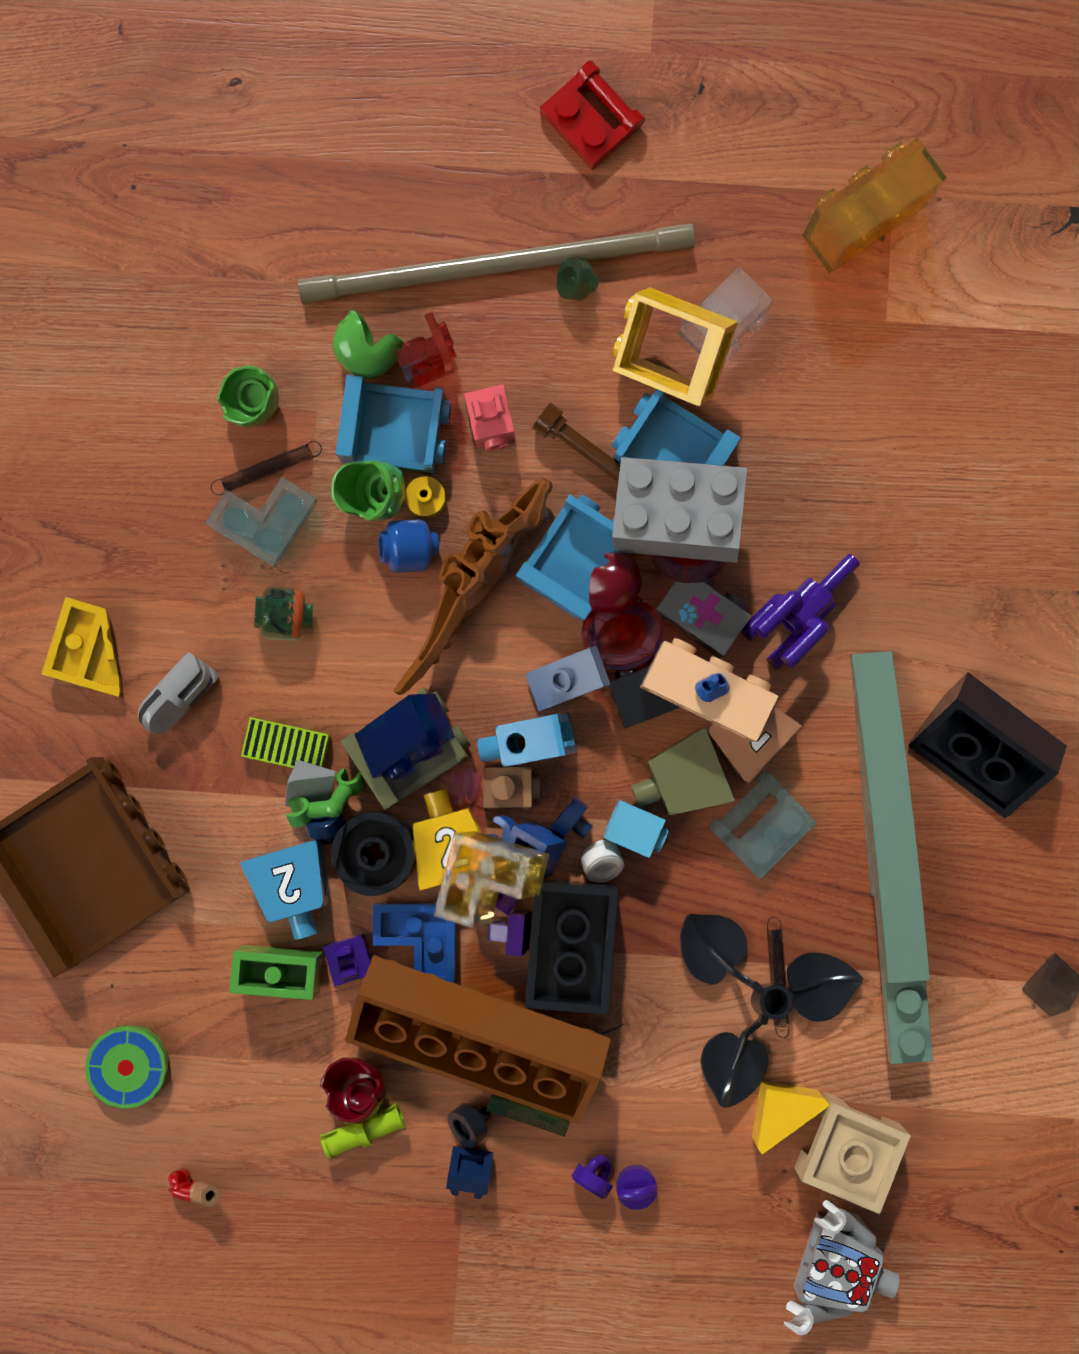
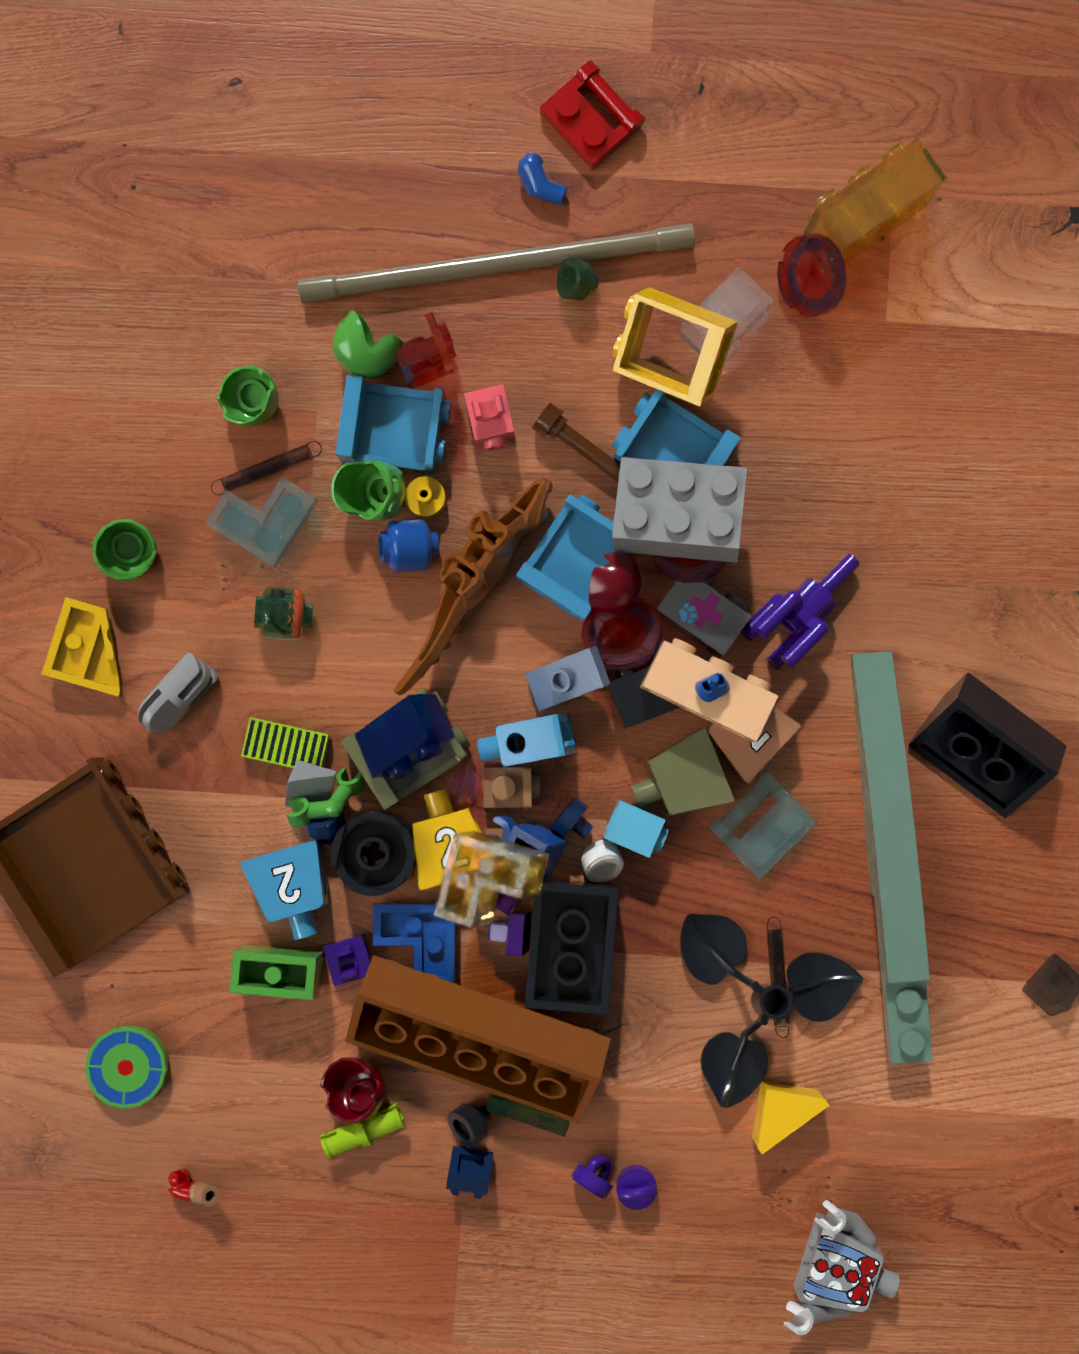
tan panel [794,1092,911,1214] -> none
none -> bright green hair [92,519,157,581]
none -> blue arm [518,152,567,206]
none -> clear red tile [777,233,847,317]

